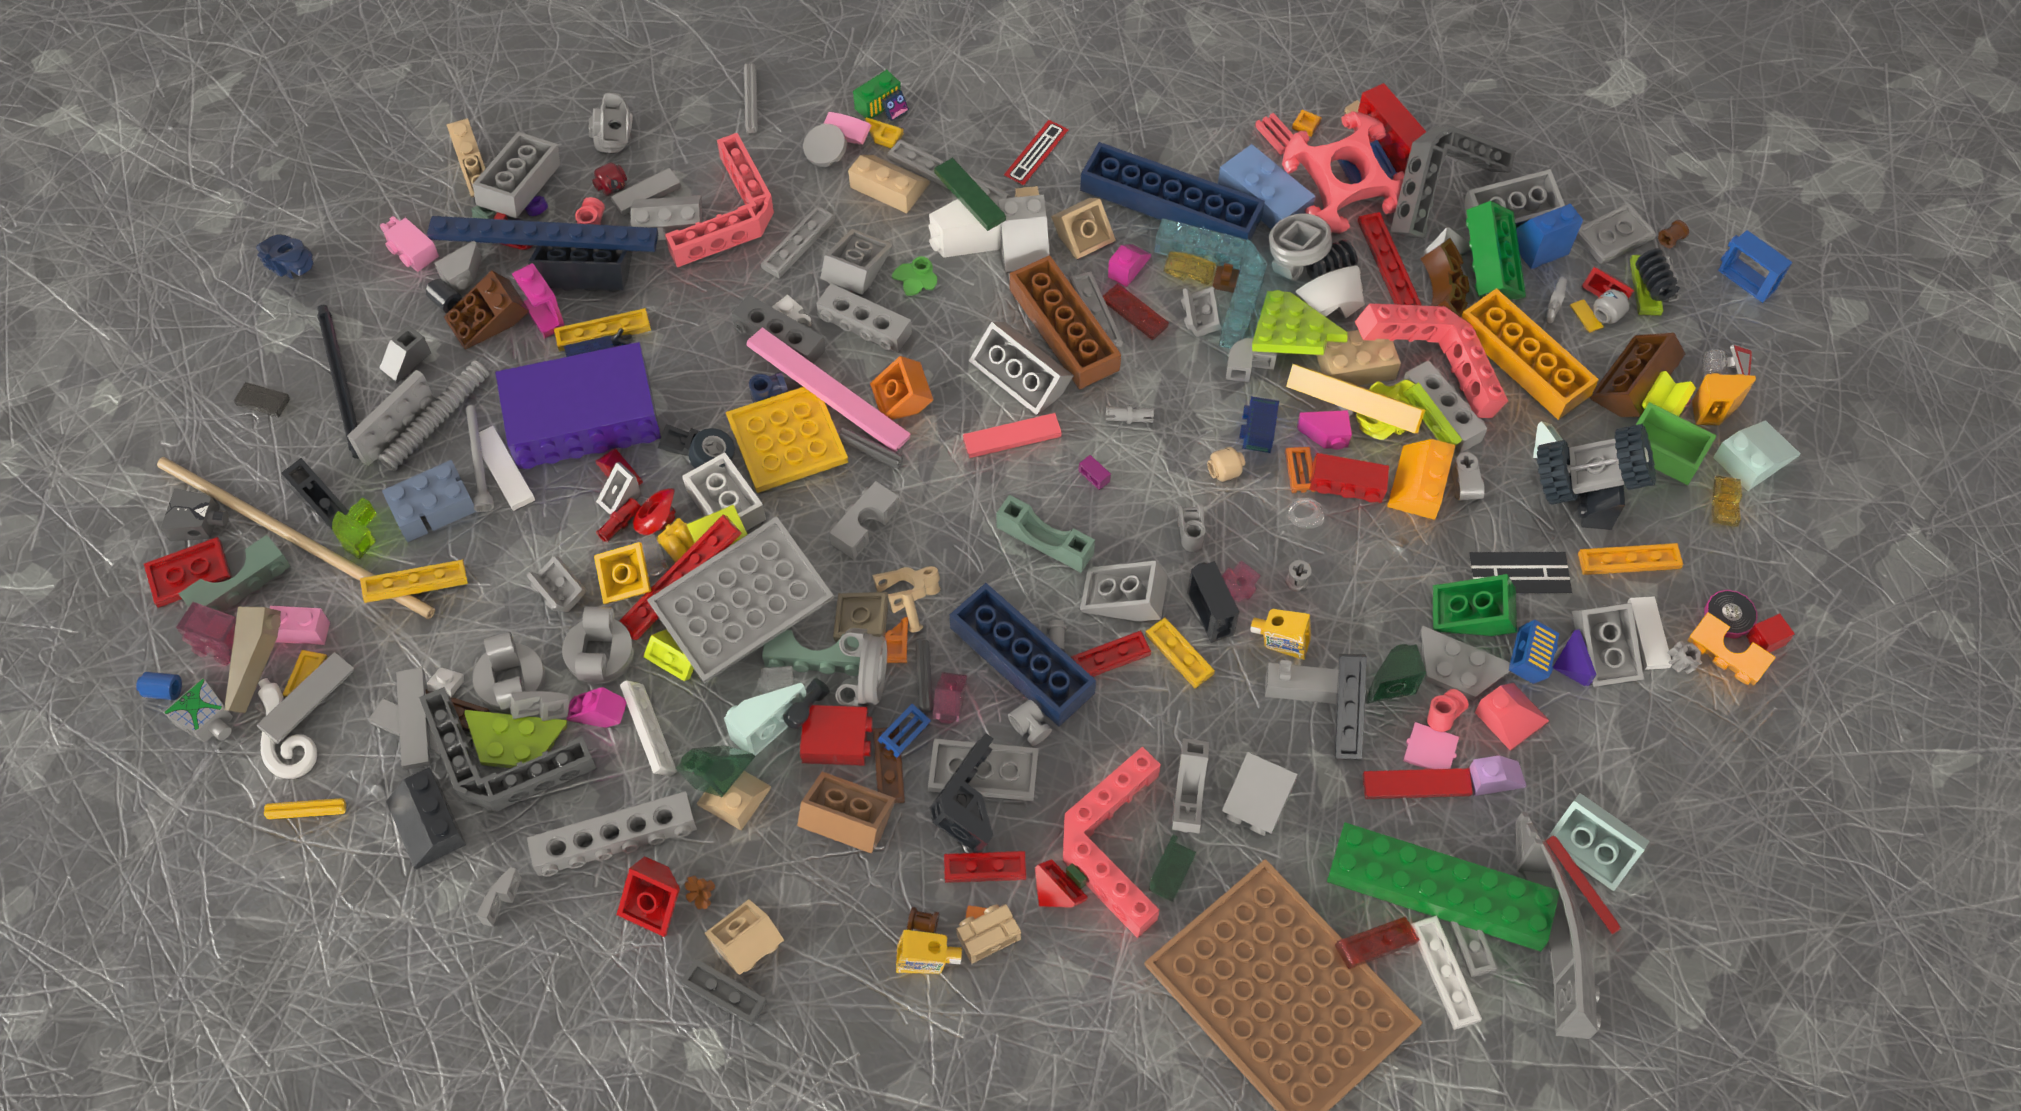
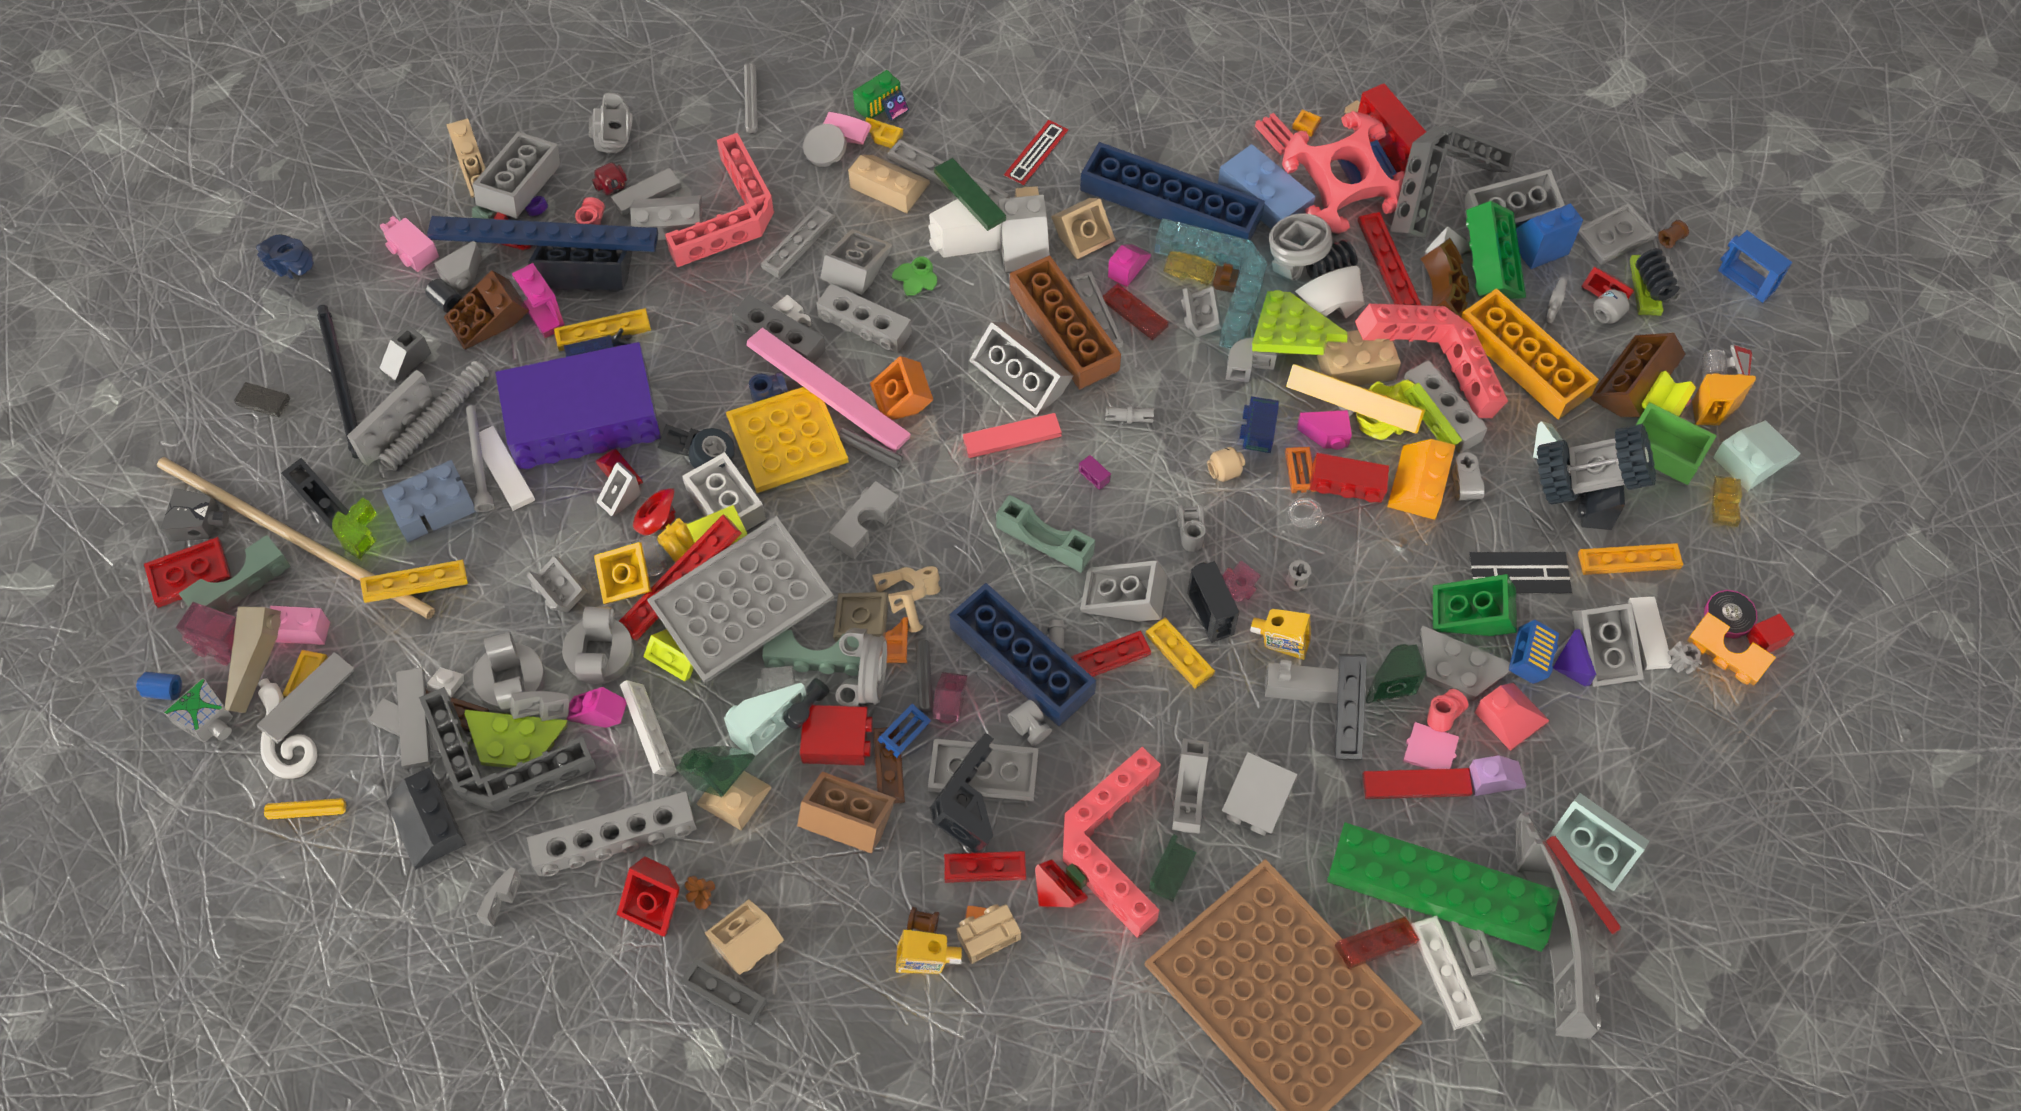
red pin [596,498,641,543] -> none
yellow window [1570,299,1604,333] -> none

